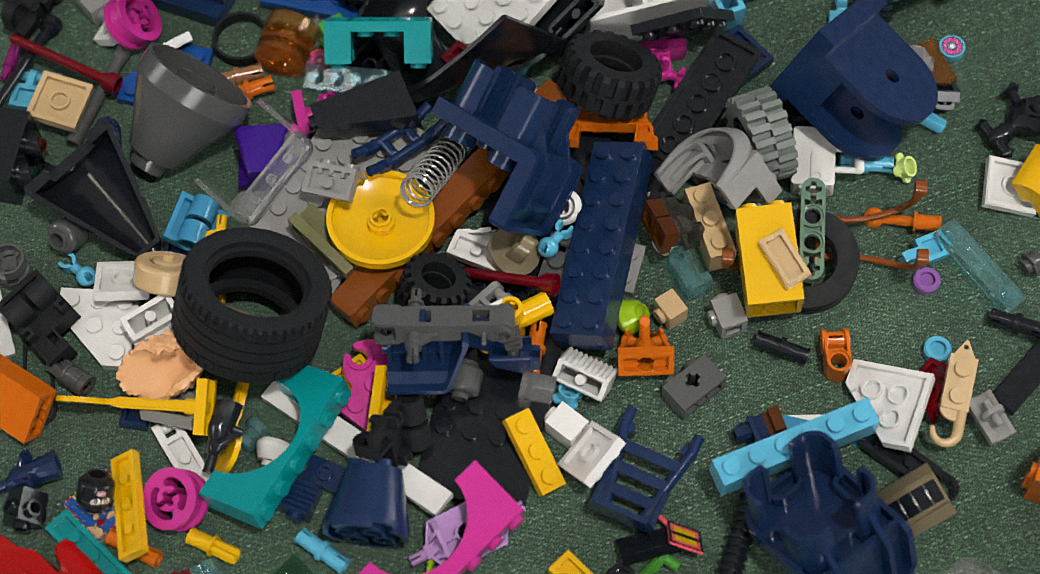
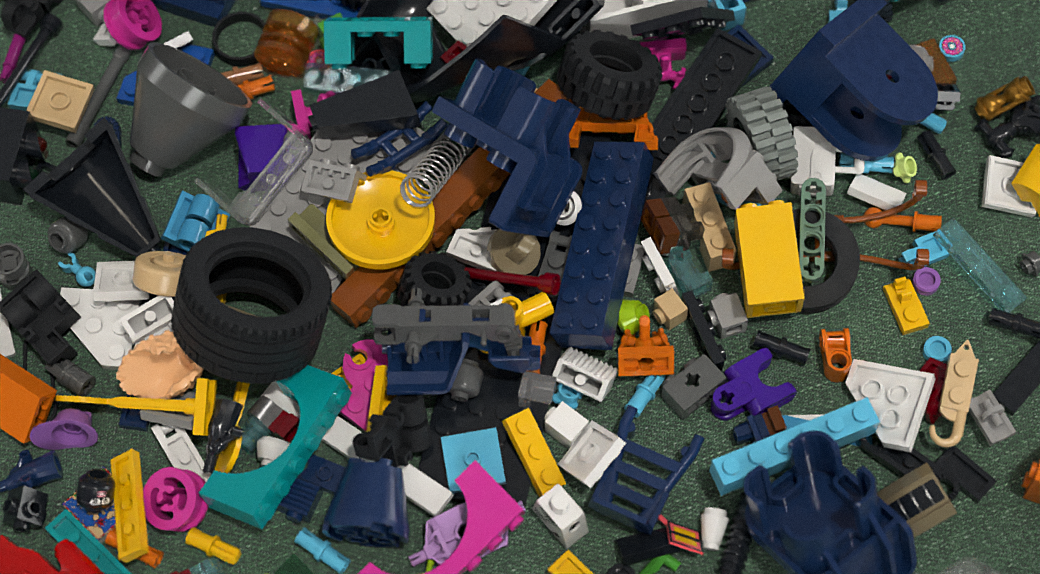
dark red piece [10,34,123,95] -> none
medium azure arm [537,219,574,258] -> none
tan tile [758,228,812,290] -> none
none -> medium lavender piece [30,408,98,450]
none -> leg [247,395,300,443]
none -> medium azure plate [441,428,506,493]
none -> white torso [532,484,589,549]
none -> medium azure axle [624,375,666,417]
none -> white plate [641,237,679,295]
none -> black plate [681,290,726,372]
none -> white cone [701,508,729,551]
none -> dark purple piece [711,348,797,421]
none -> white tile [847,174,906,210]
none -> yellow plate [882,276,930,335]
none -> black axle [917,130,956,180]
none -> black tile [935,446,997,504]
none -> pearl gold piece [975,76,1035,121]

